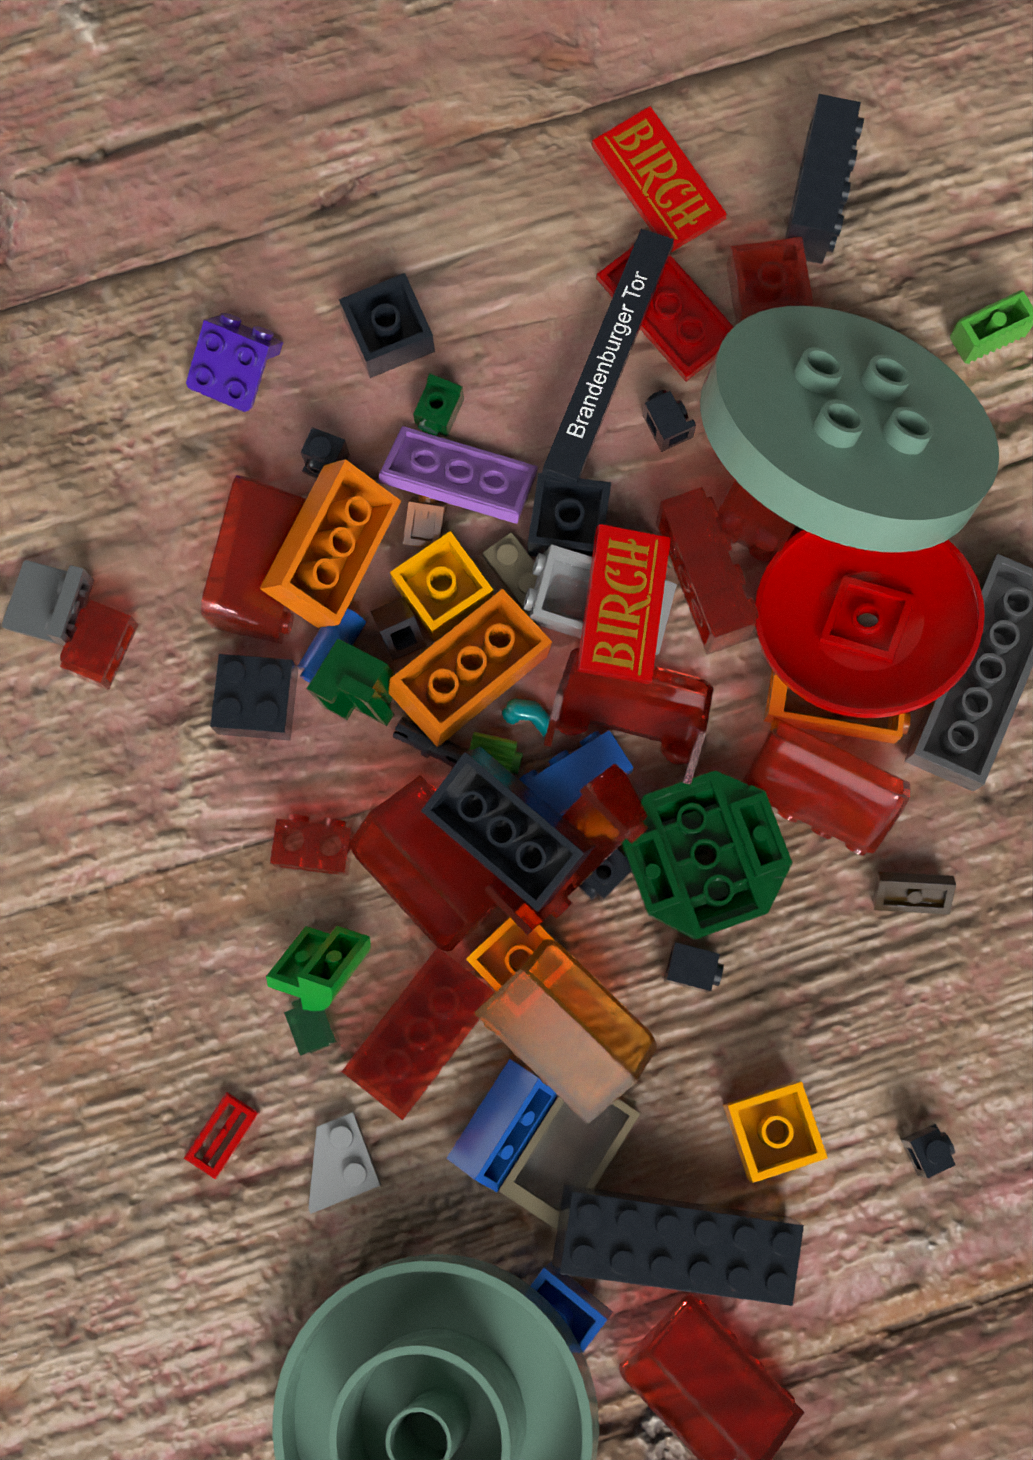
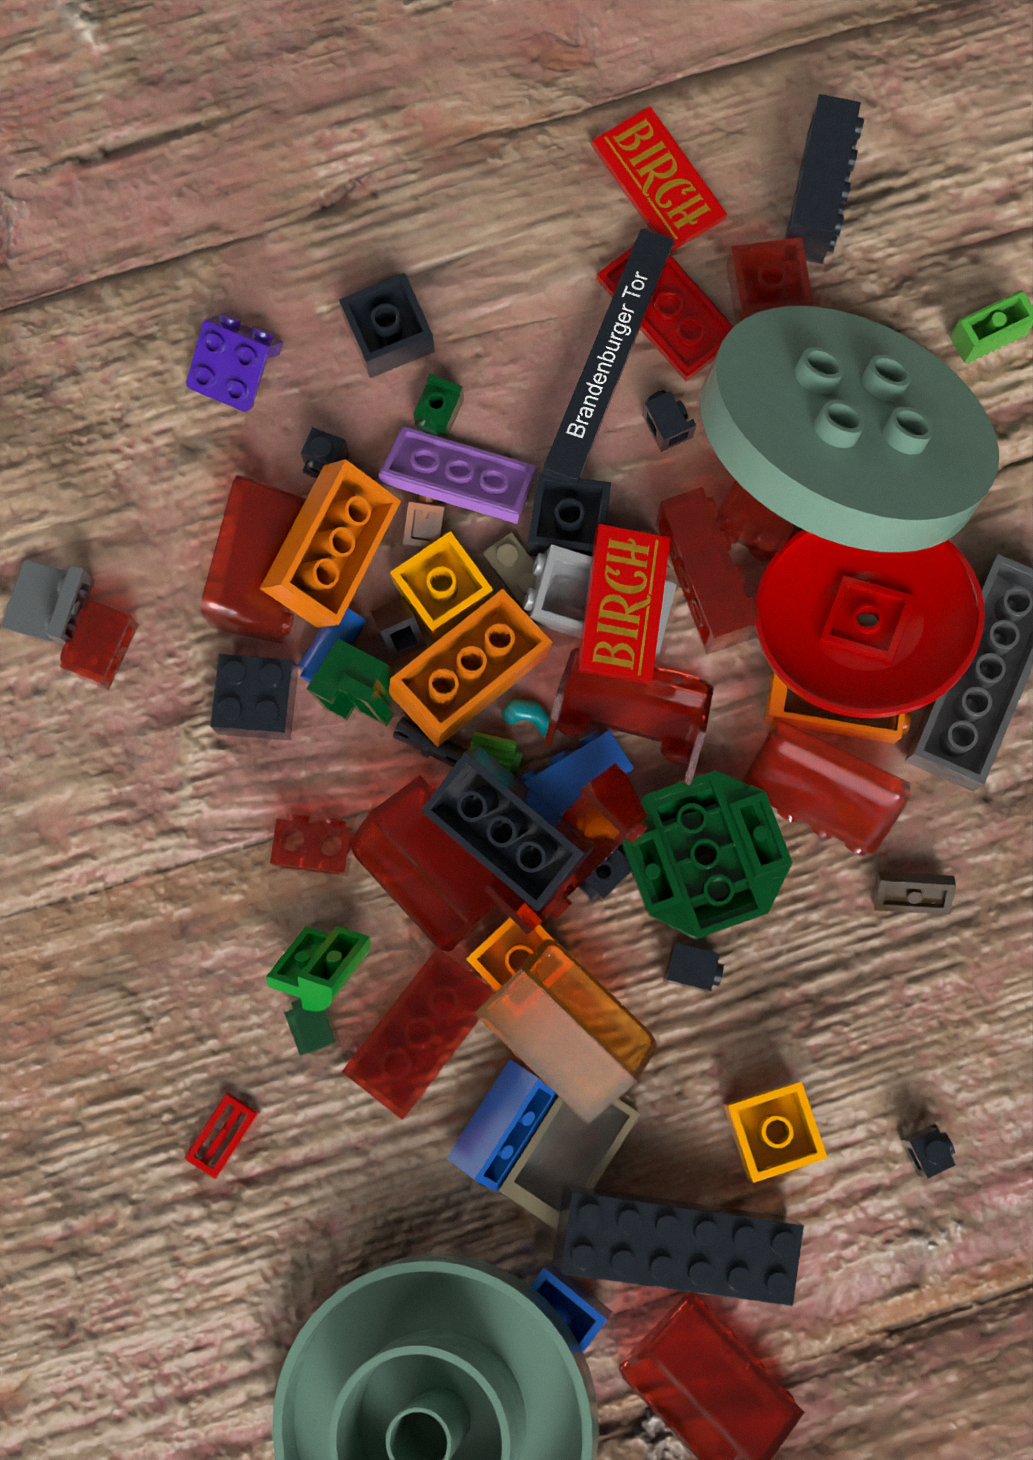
light grey wing [308,1112,381,1214] -> none

